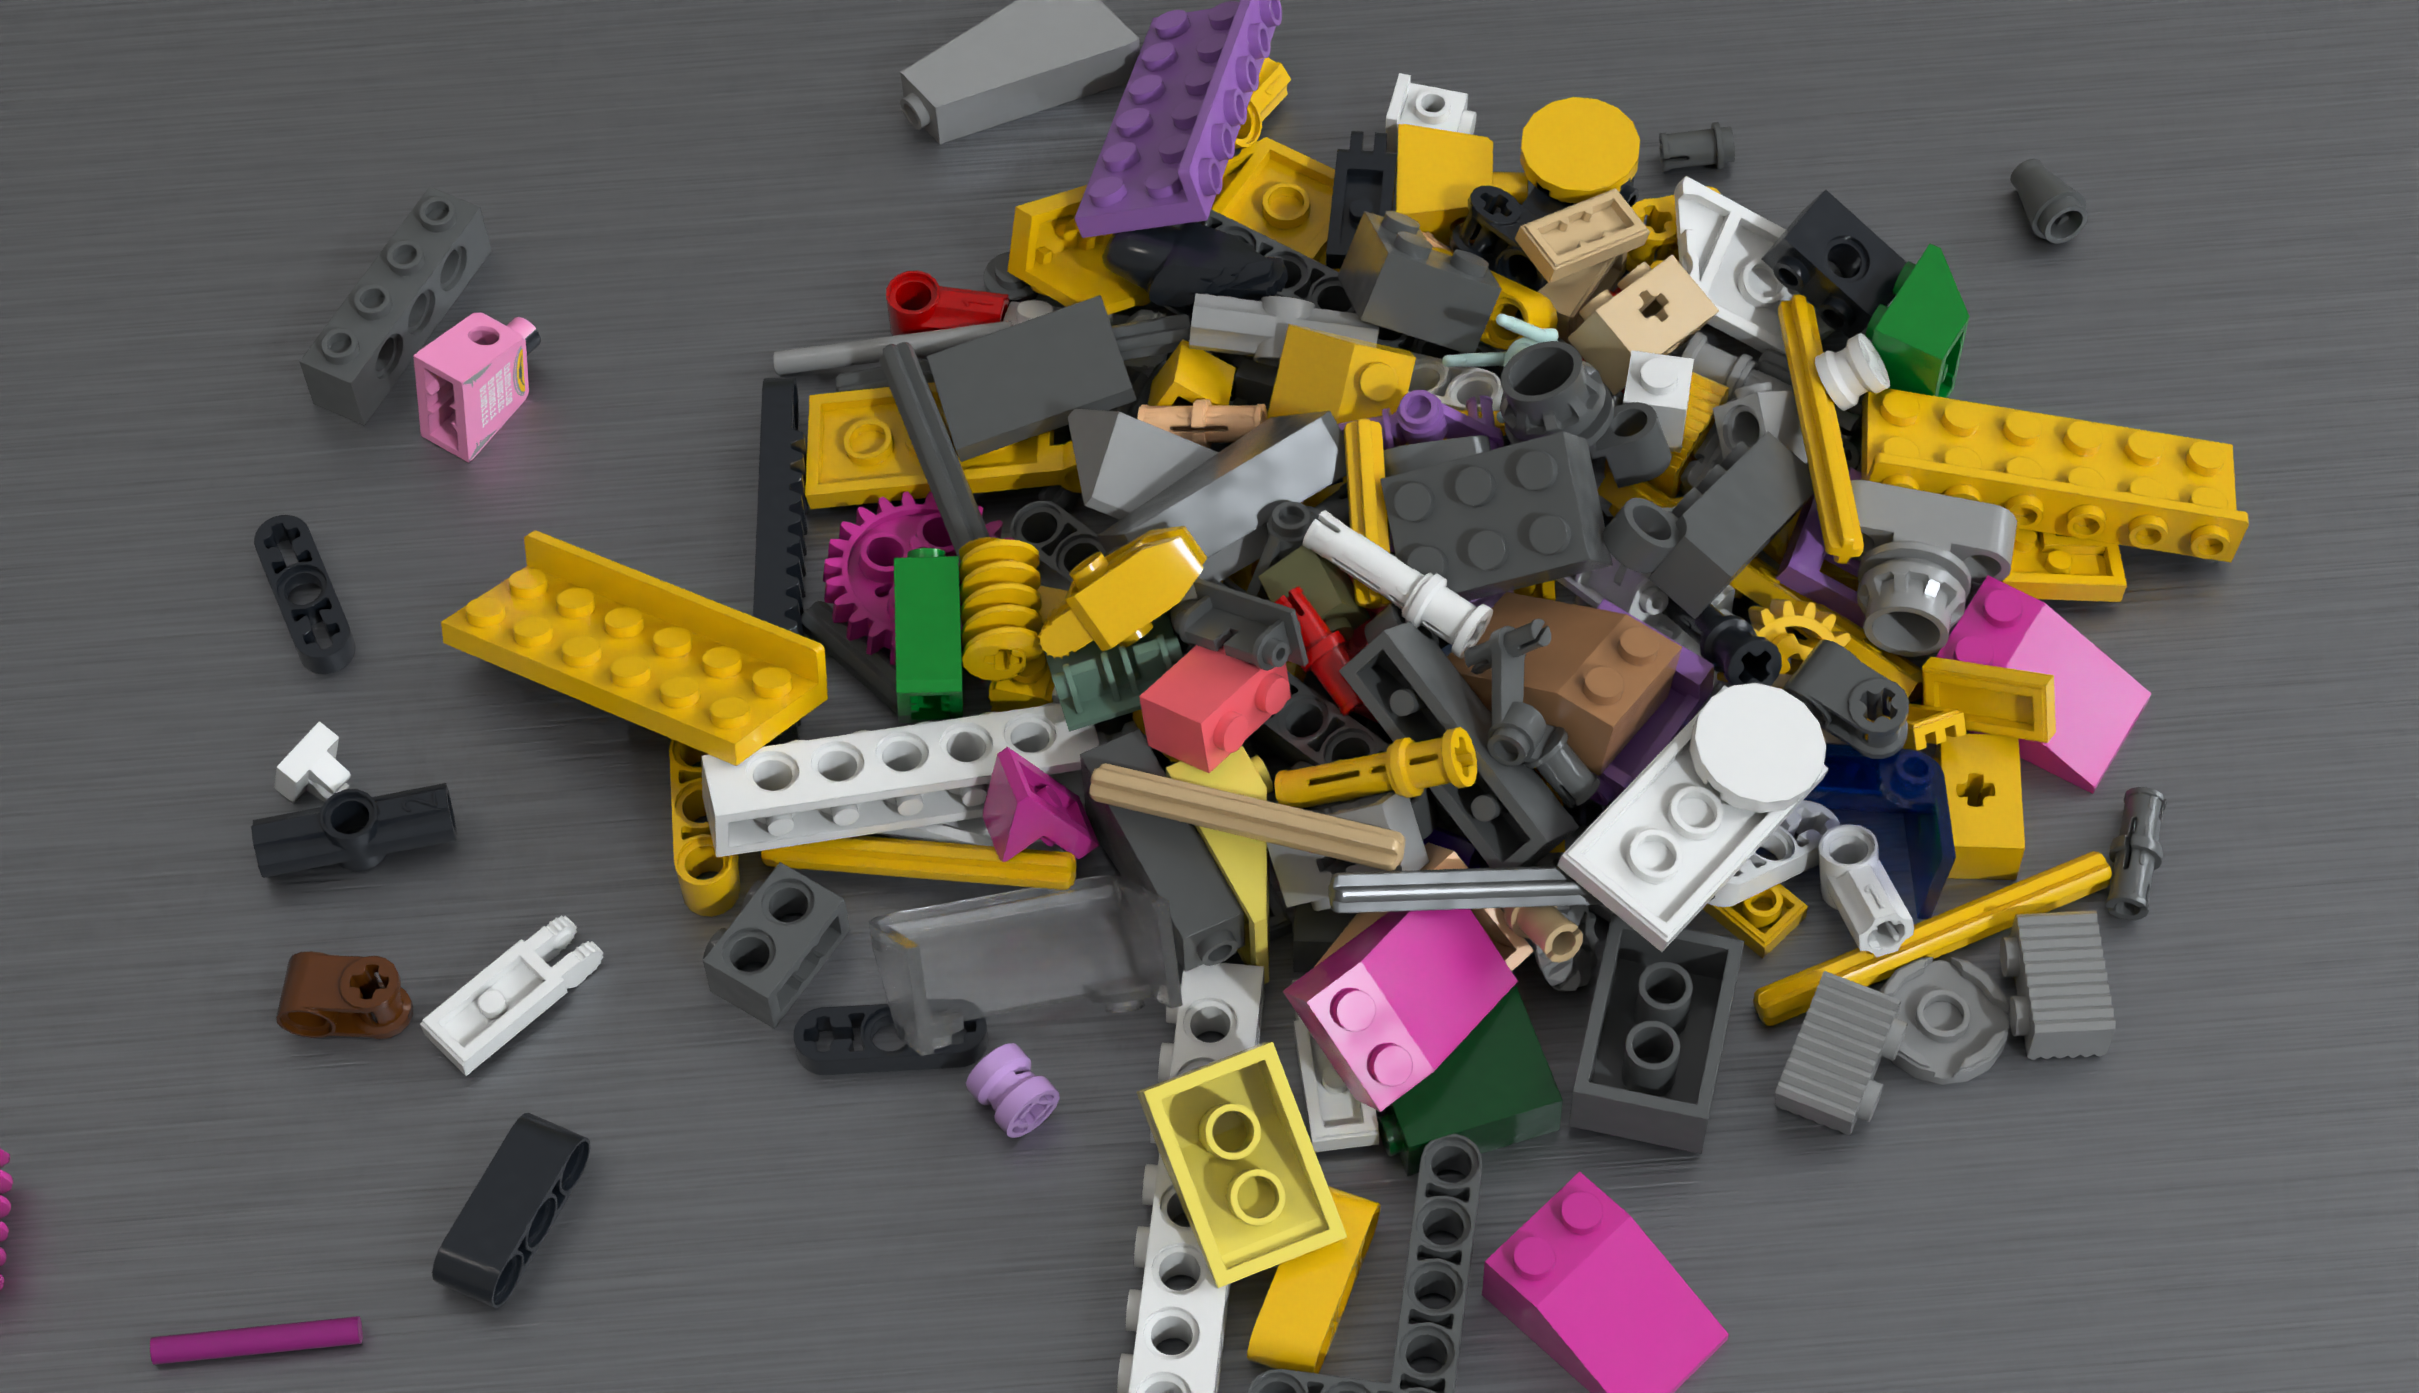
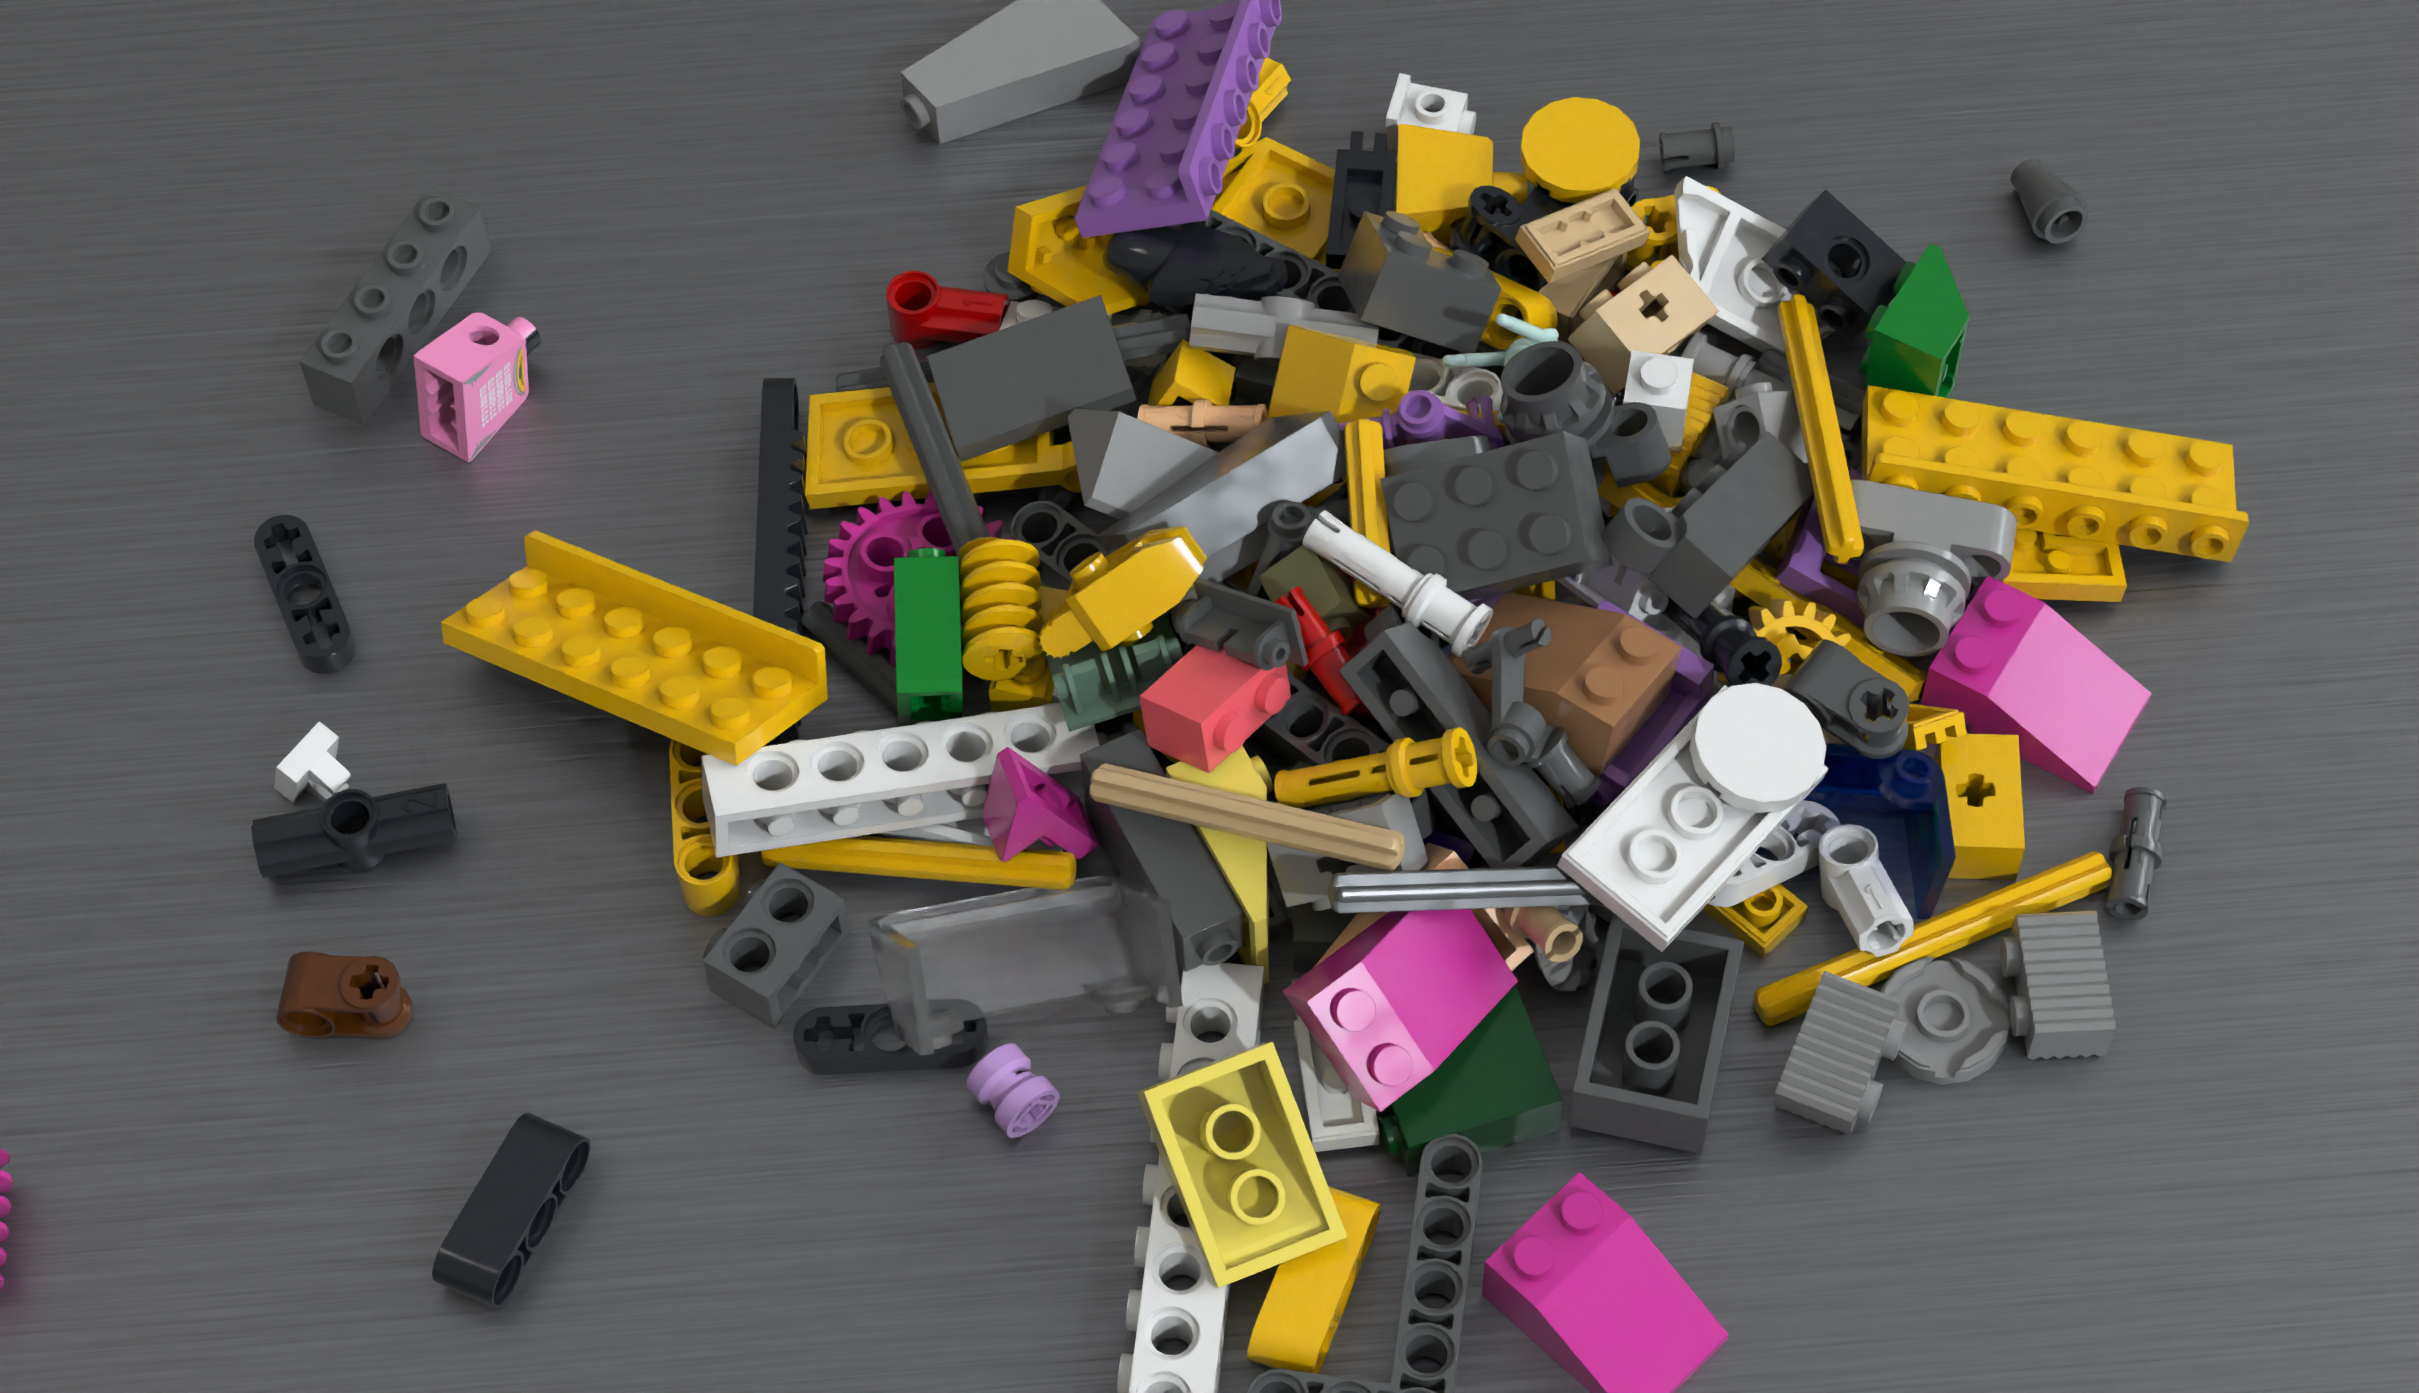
magenta bar [150,1316,363,1365] -> none
white hinge [420,915,604,1076] -> none
light grey bar [773,321,1013,375] -> none
white wheel [1815,333,1890,411] -> none
yellow tile [1922,657,2056,743] -> none

